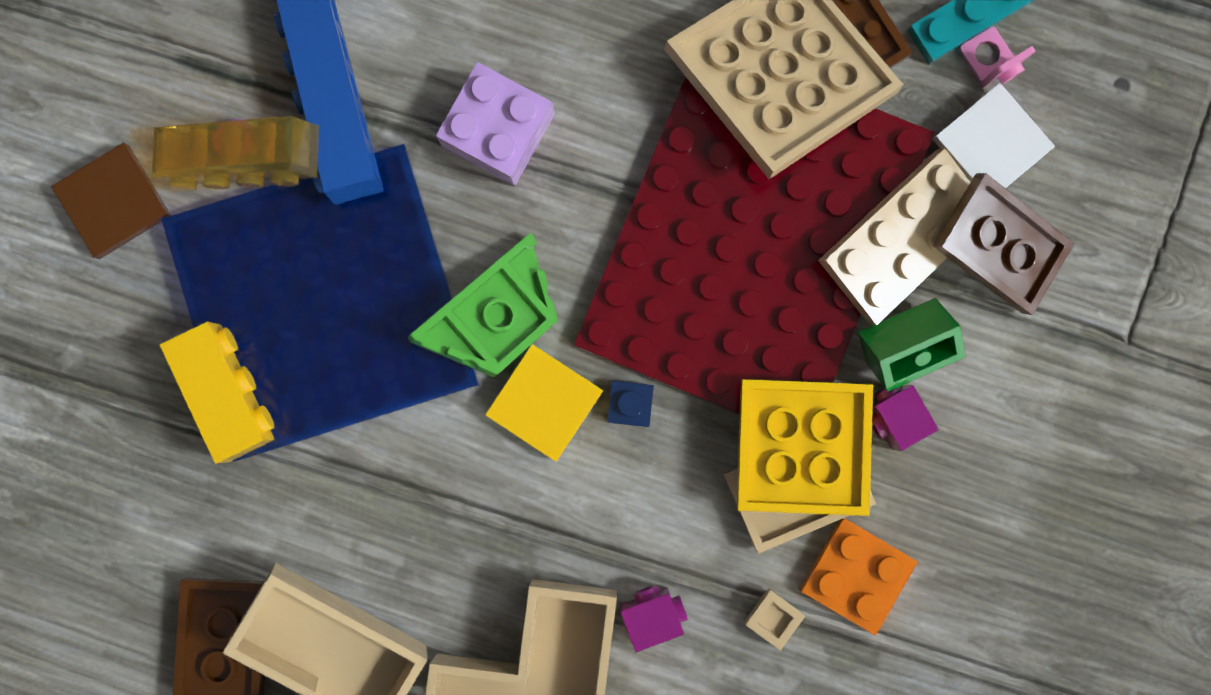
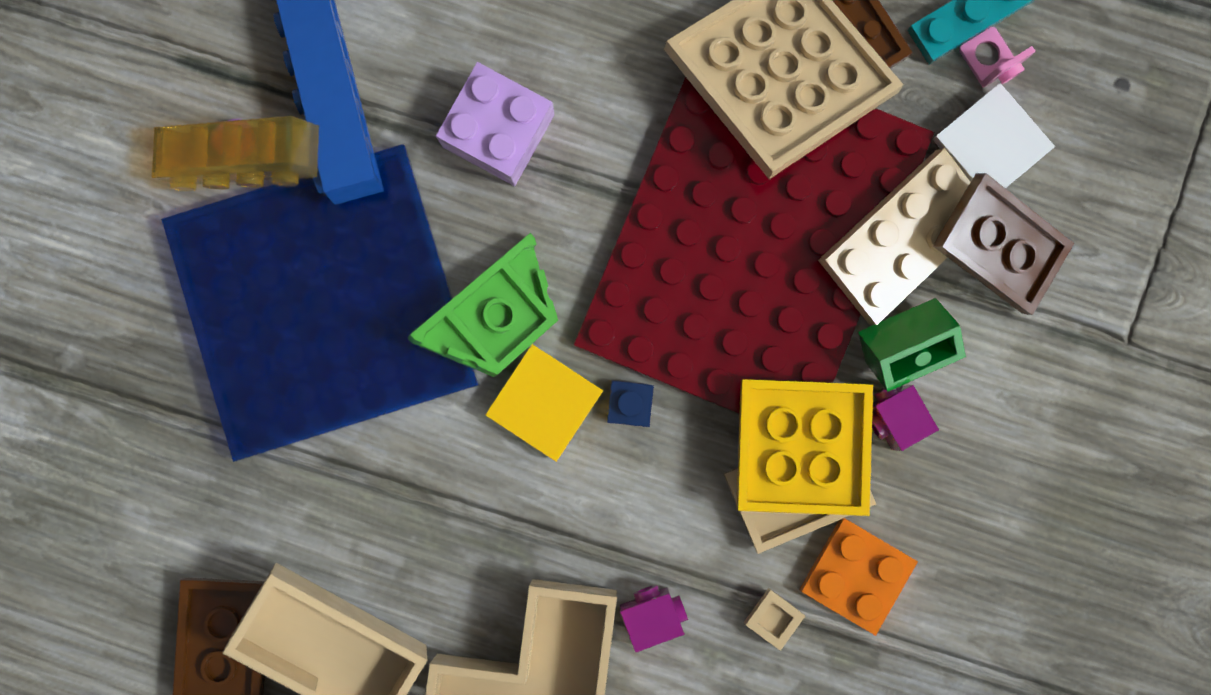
reddish brown tile [51,142,171,259] -> none
yellow brick [159,322,275,464] -> none

